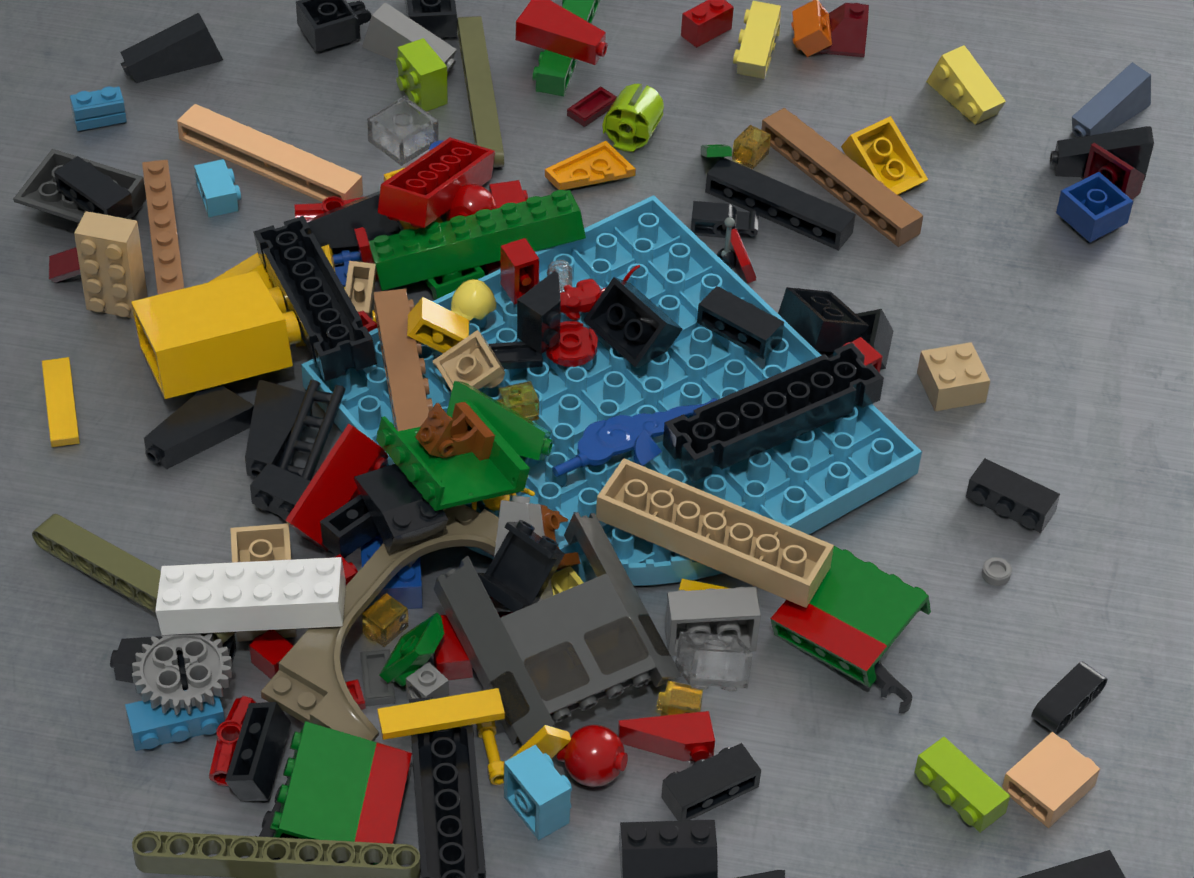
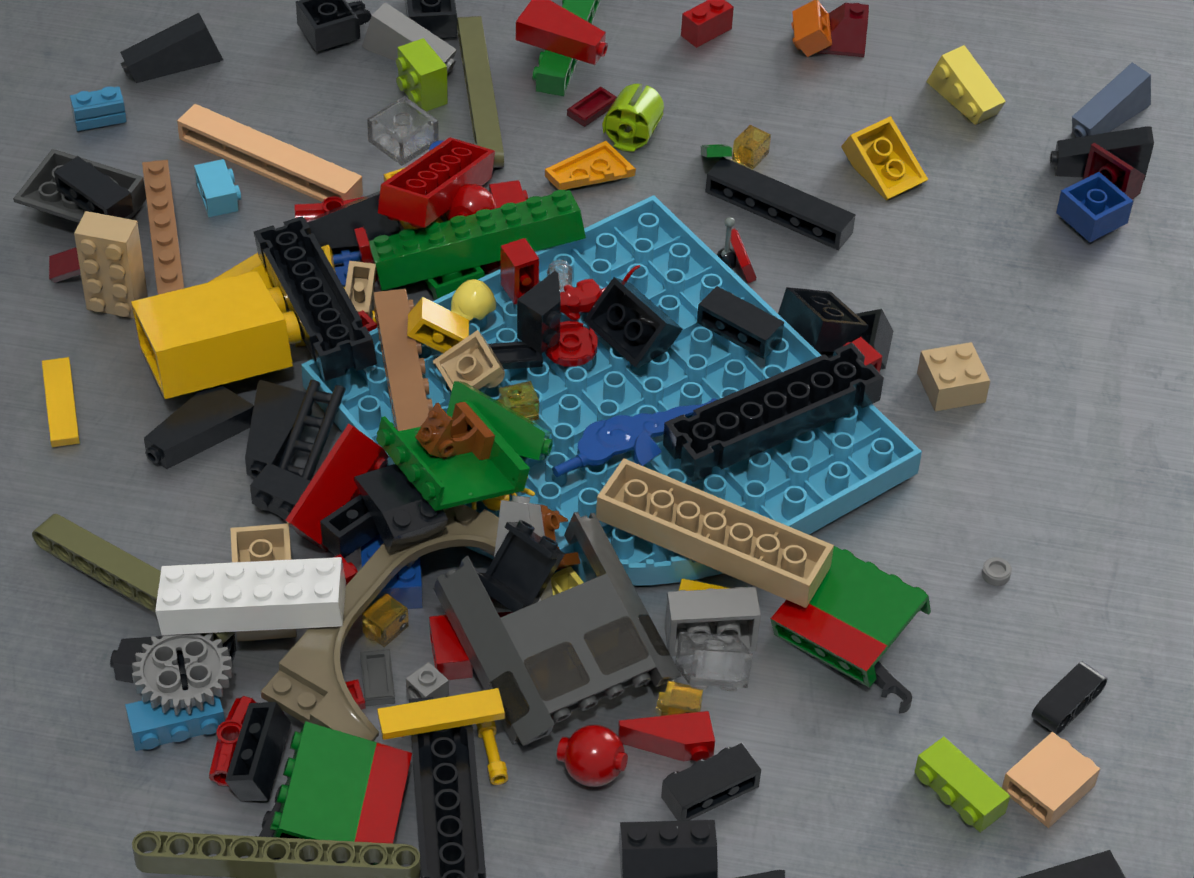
red brick [249,630,293,679] -> none
green slope [379,612,444,687] -> none
medium azure brick [504,745,572,841] -> none
yellow tile [509,725,571,759] -> none
black piece [691,201,759,238] -> none
light yellow wedge [733,1,781,79] -> none
medium nougat brick [760,108,923,247] -> none
black brick [966,458,1060,533] -> none

